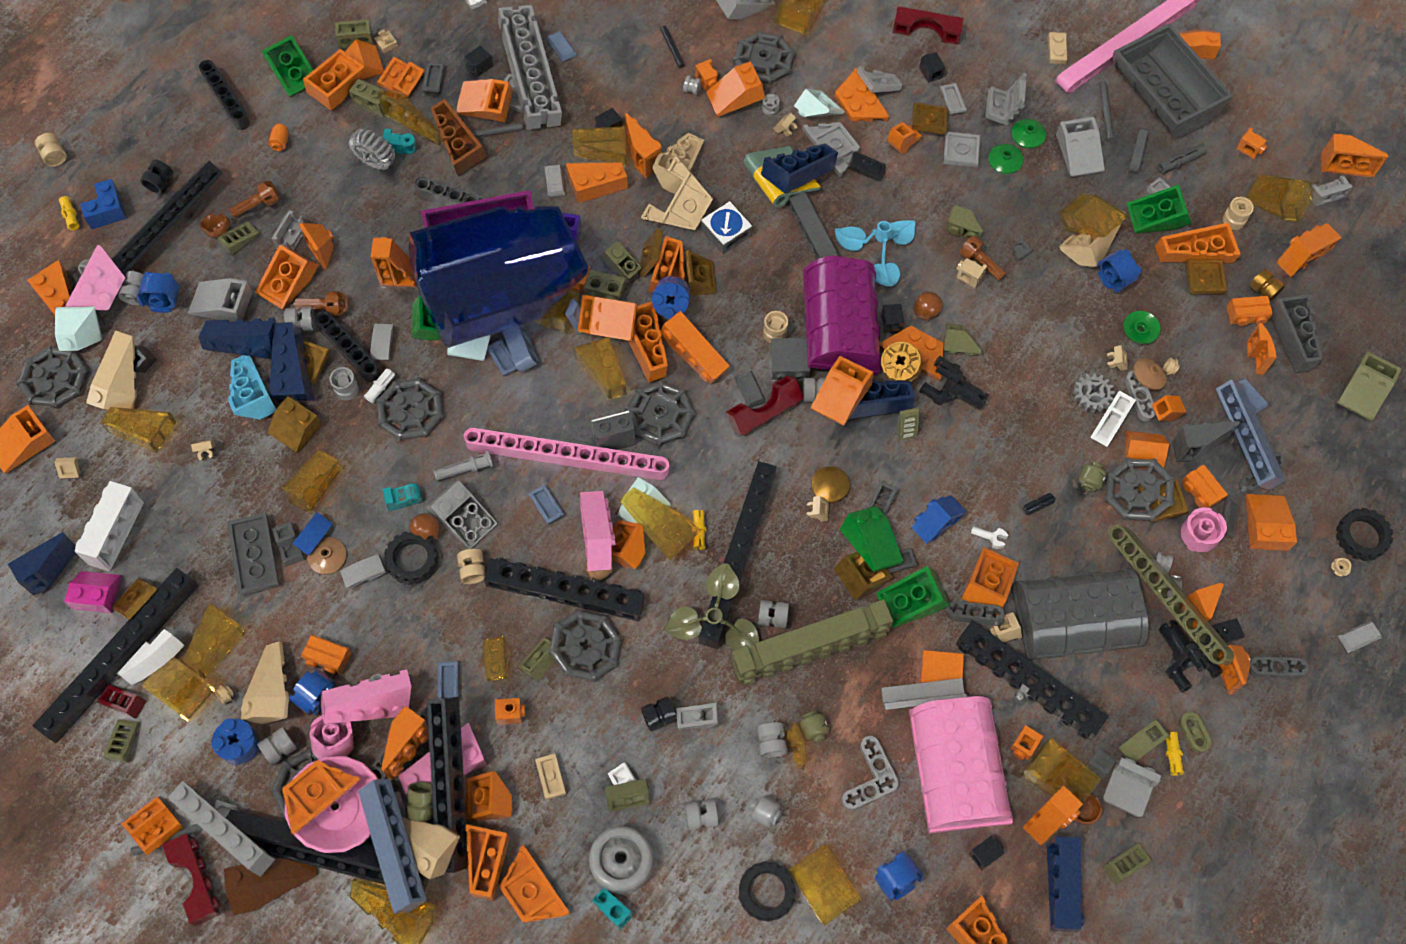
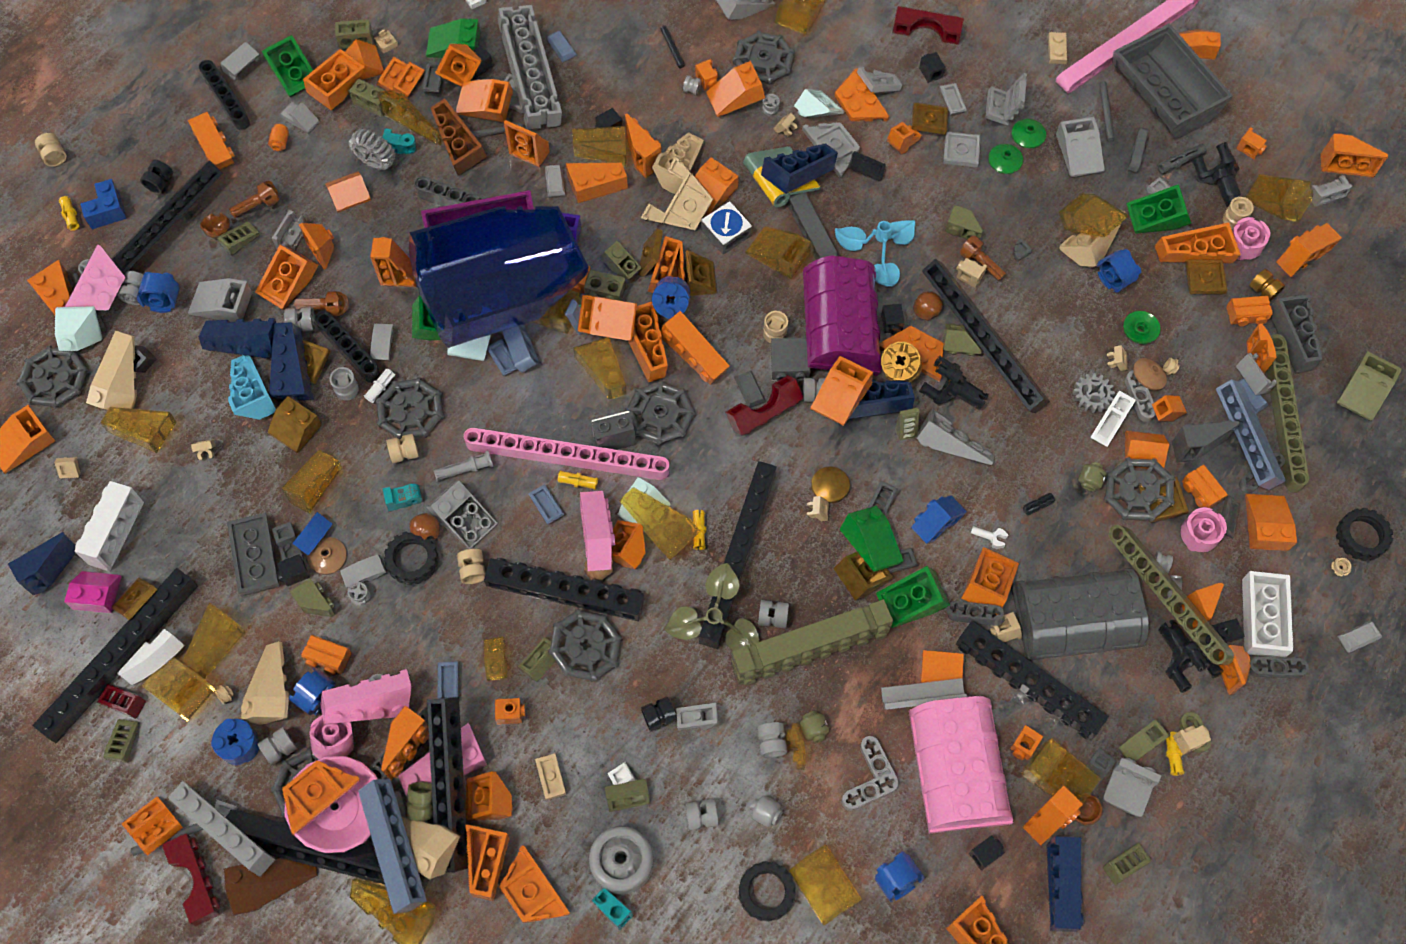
none -> orange wedge [188,112,235,170]
none -> light grey hinge [221,42,260,80]
none -> black brick [276,554,310,587]
none -> light grey slope [280,102,319,134]
none -> olive slope [290,578,335,617]
none -> orange slope [325,171,371,212]
none -> light grey wheel [348,582,370,606]
none -> tan wheel [386,433,419,464]
none -> green slope [426,18,481,58]
none -> orange slope [435,44,481,87]
none -> orange slope [504,120,550,167]
none -> yellow pin [558,470,598,490]
none -> orange slope [695,157,739,218]
none -> clear yellow slope [745,227,811,279]
none -> light grey wedge [917,409,994,465]
none -> black brick [922,259,1050,413]
none -> tan brick [1173,725,1211,755]
none -> black wheel [1192,142,1242,207]
none -> bright pink brick [1232,217,1270,260]
none -> light grey hinge [1236,353,1277,395]
none -> white brick [1242,571,1293,657]
none -> olive beam [1267,334,1309,493]

